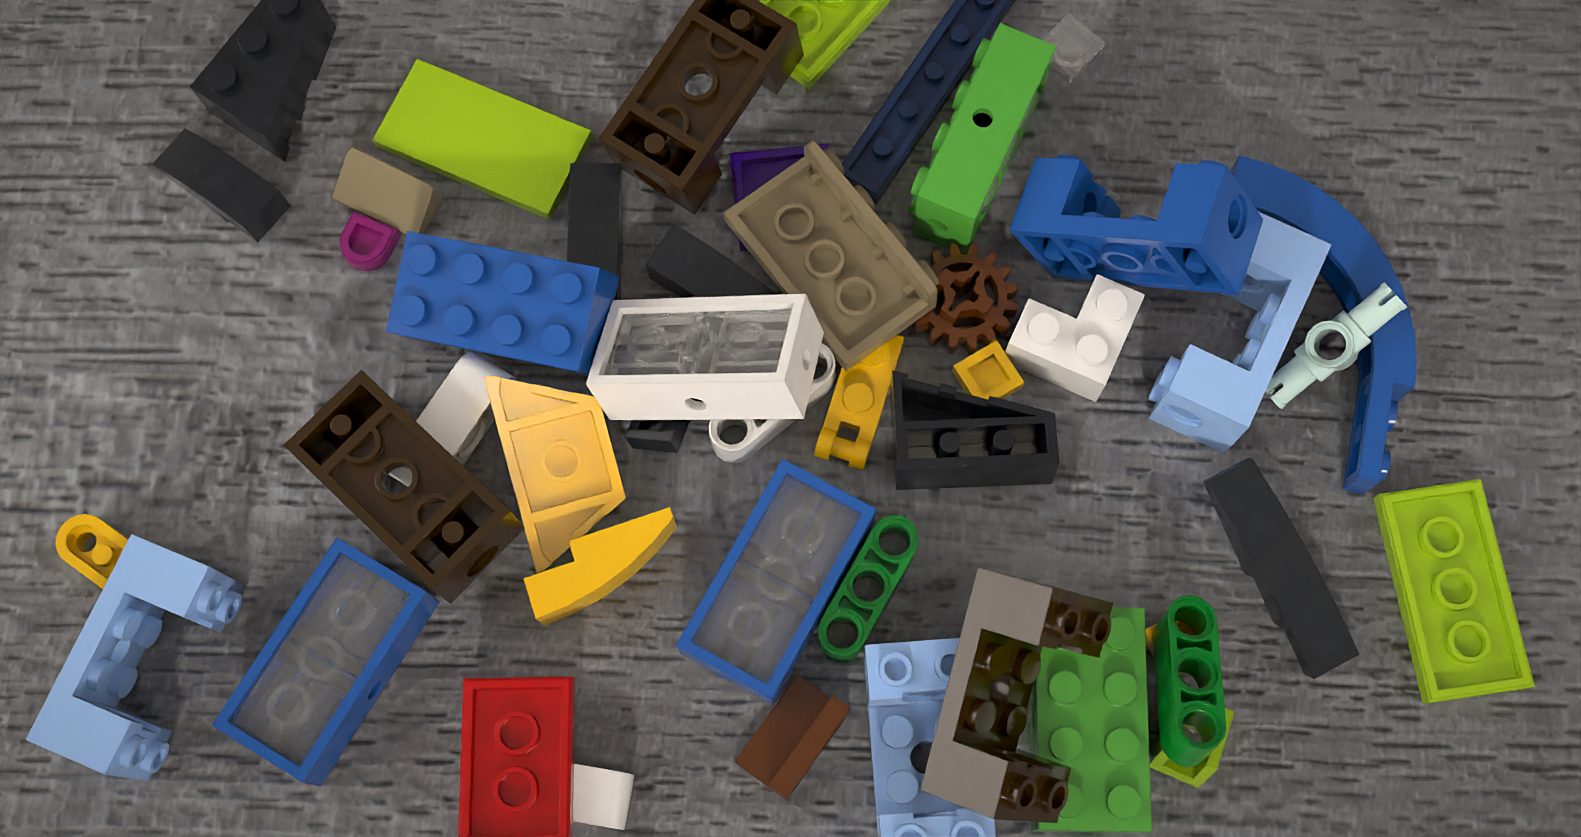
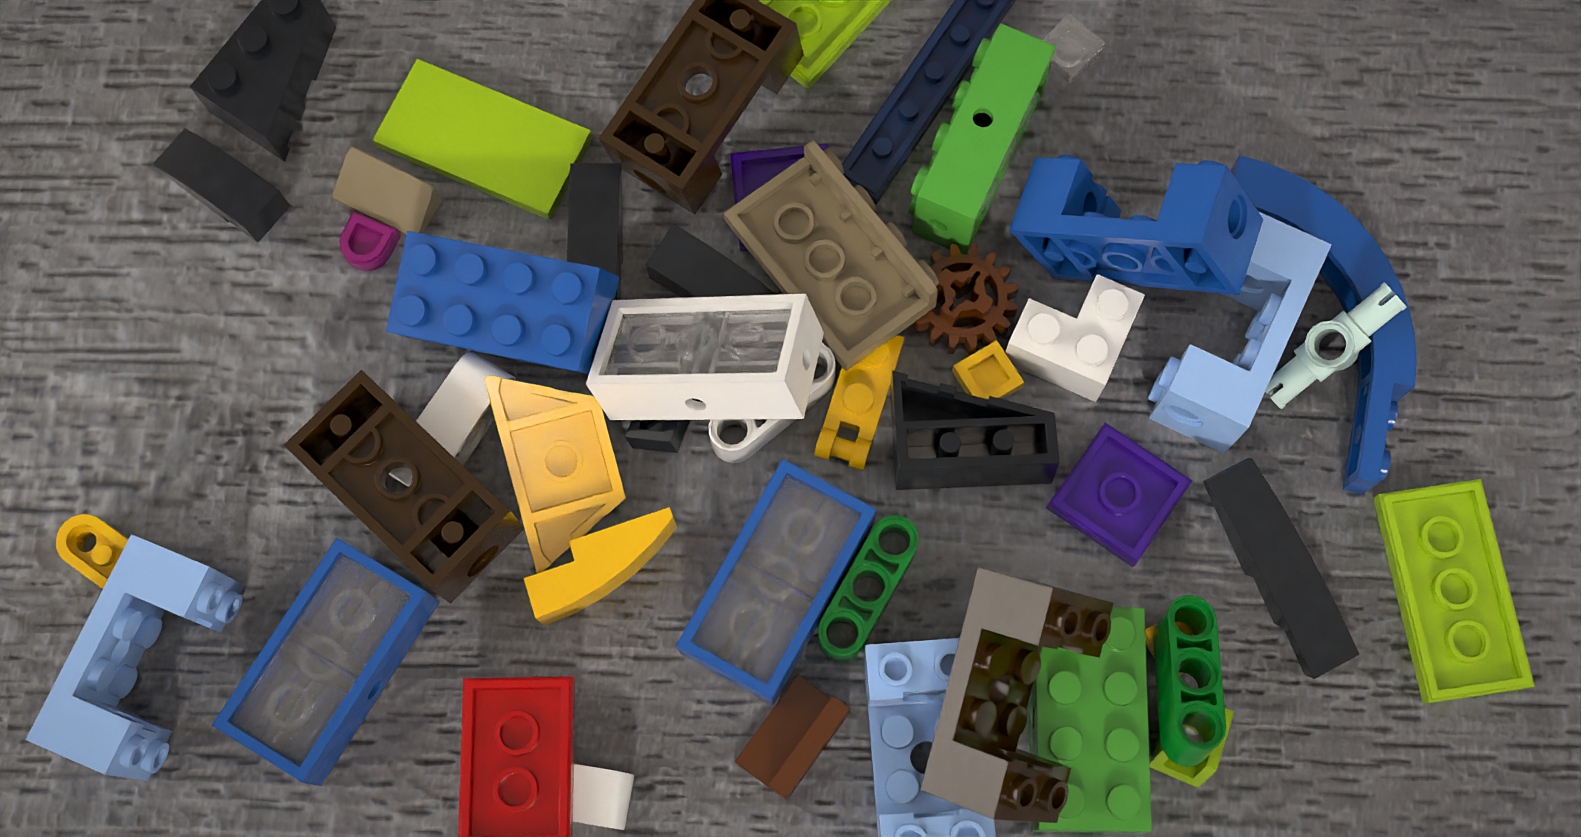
none -> dark purple tile [1046,422,1192,567]

